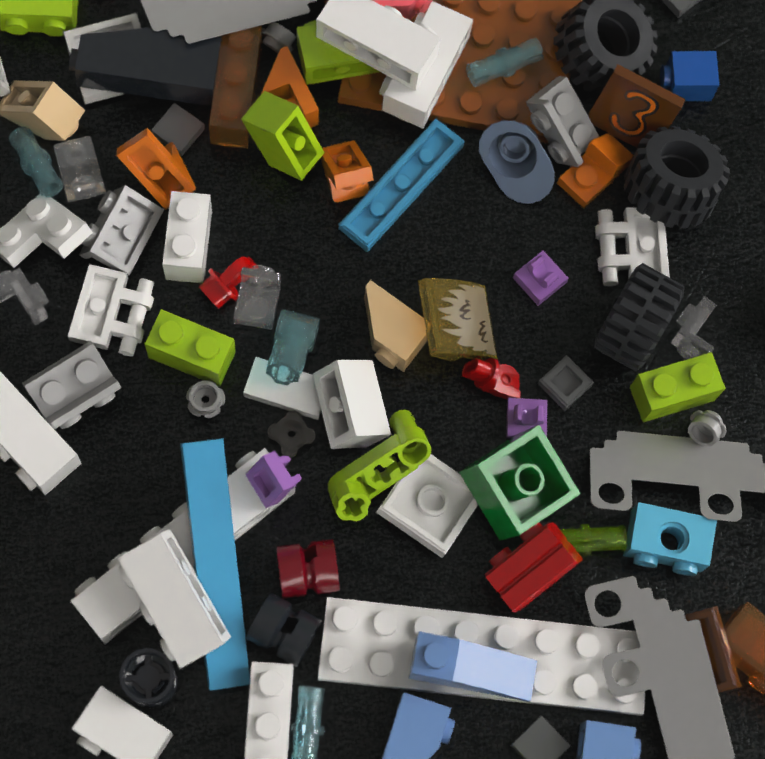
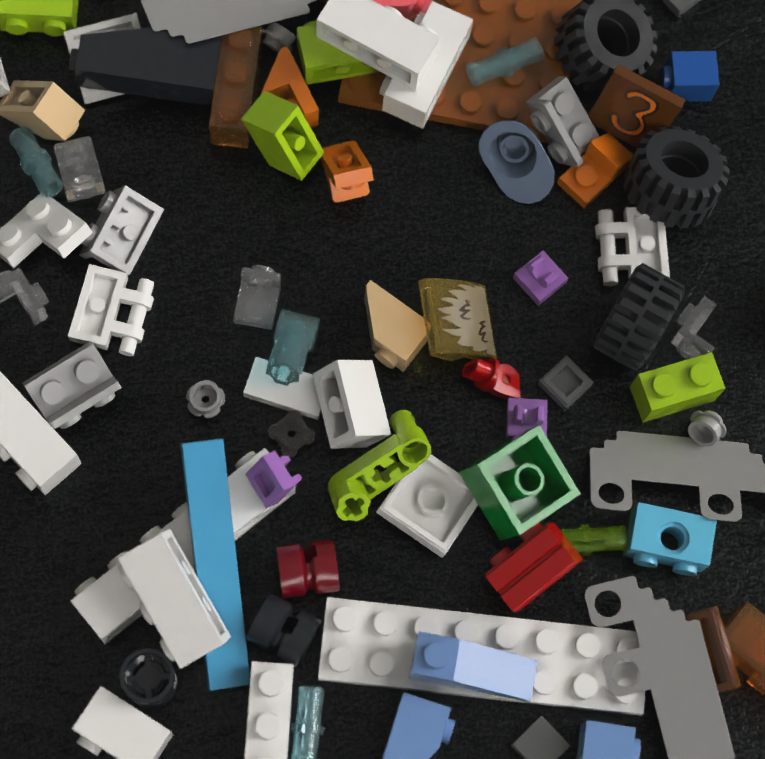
orange slope [116,128,196,210] -> none
lime brick [145,309,236,387] -> none
dark grey tile [151,103,205,157] -> none
white brick [162,191,212,283] -> none
red piece [198,256,258,309] -> none
dark azure tile [338,119,465,252] -> none

